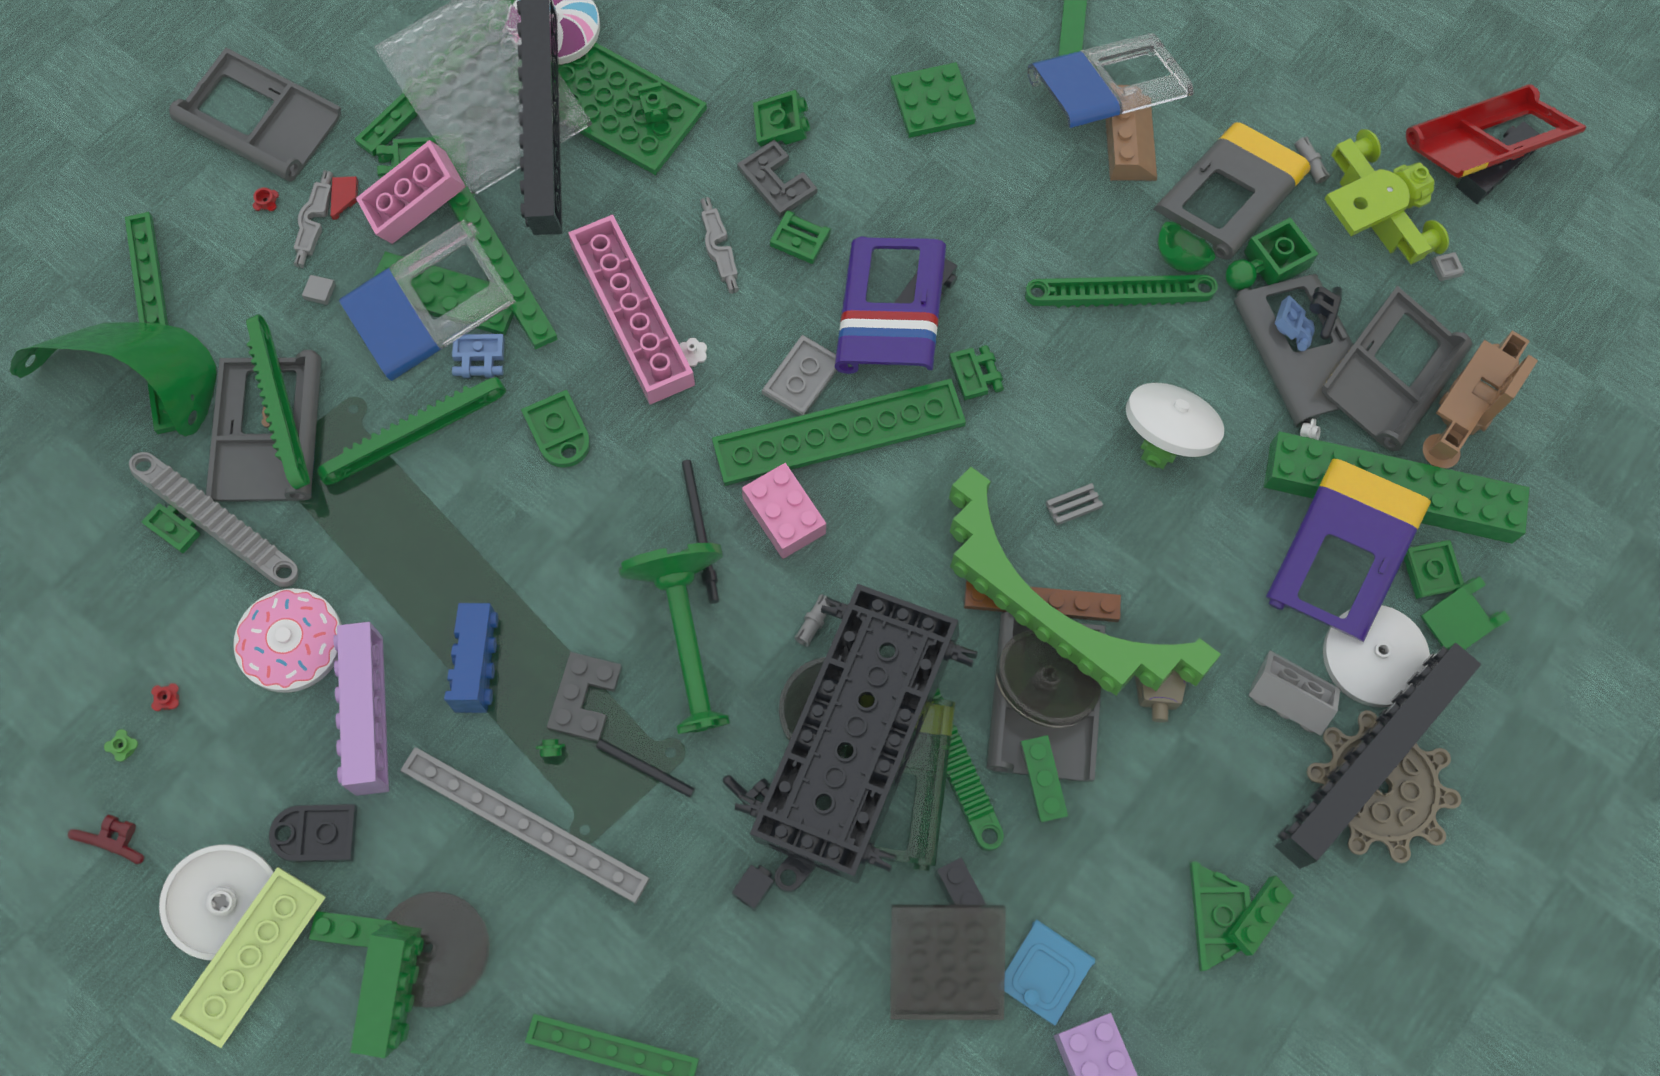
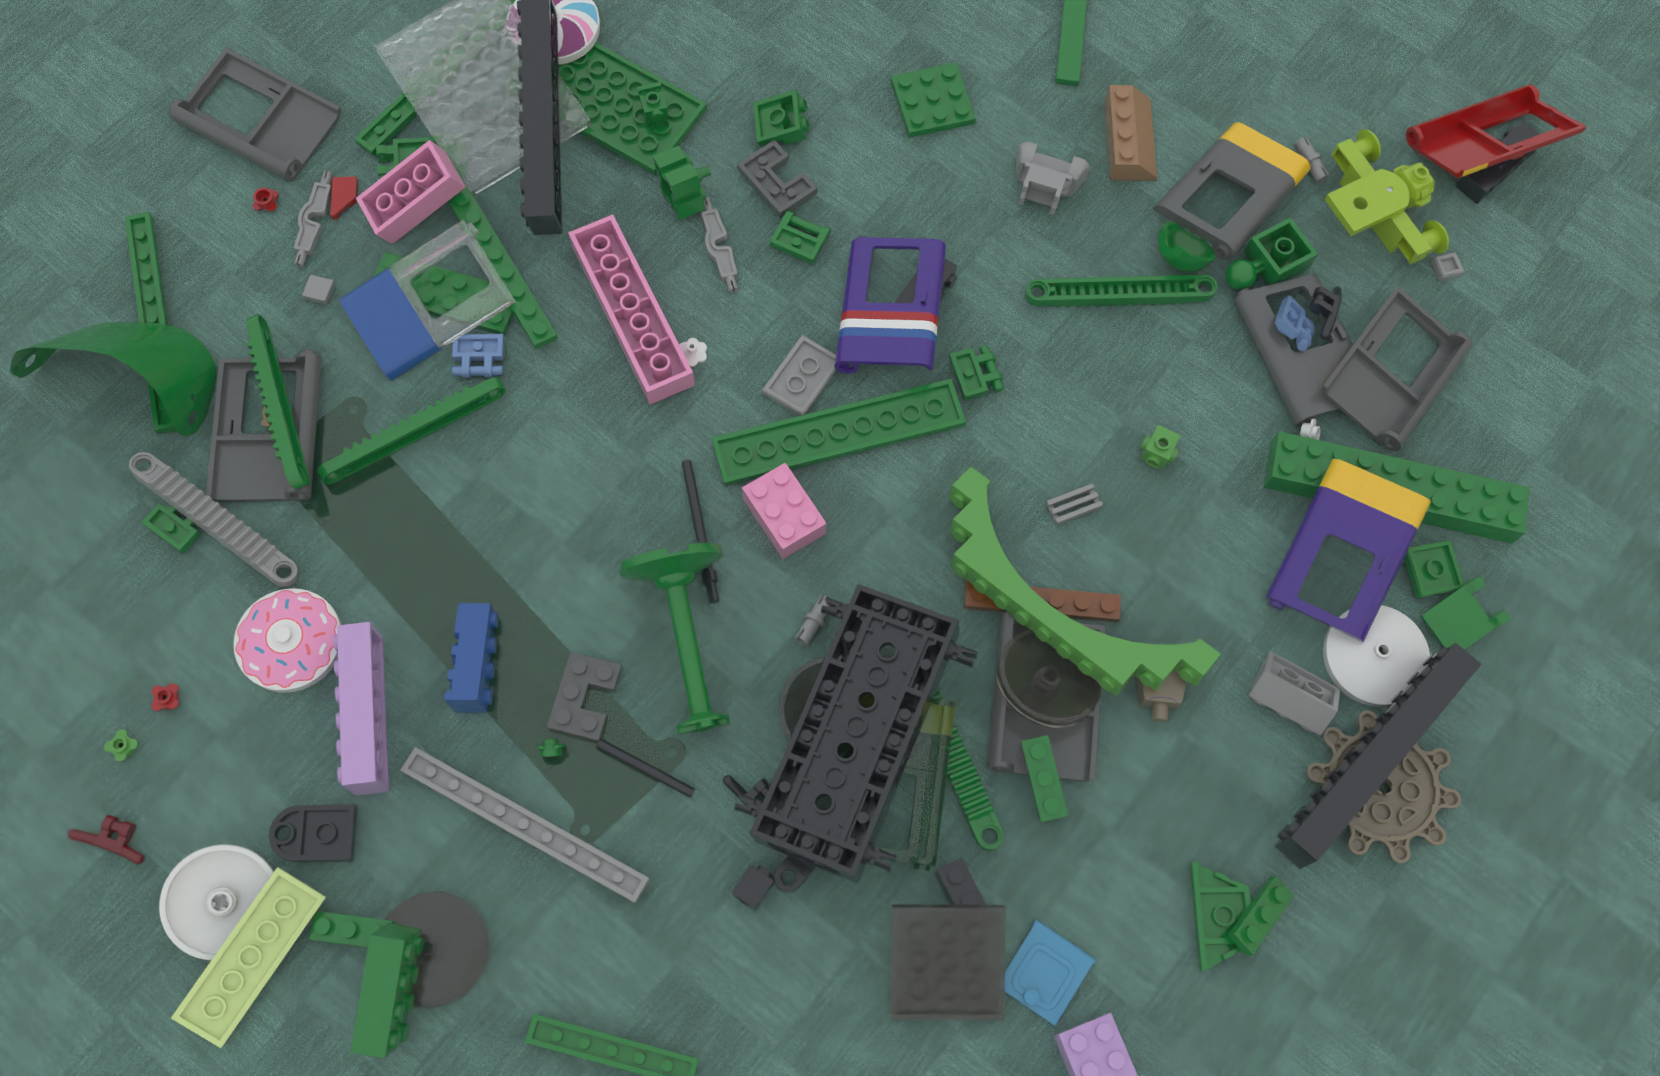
green plate [521,389,590,468] -> none
piece [1027,33,1193,128] -> none
white dish [1126,383,1224,457] -> none
medium nougat piece [1423,330,1538,468] -> none
none -> green brick [653,145,711,220]
none -> light grey piece [1015,142,1090,215]

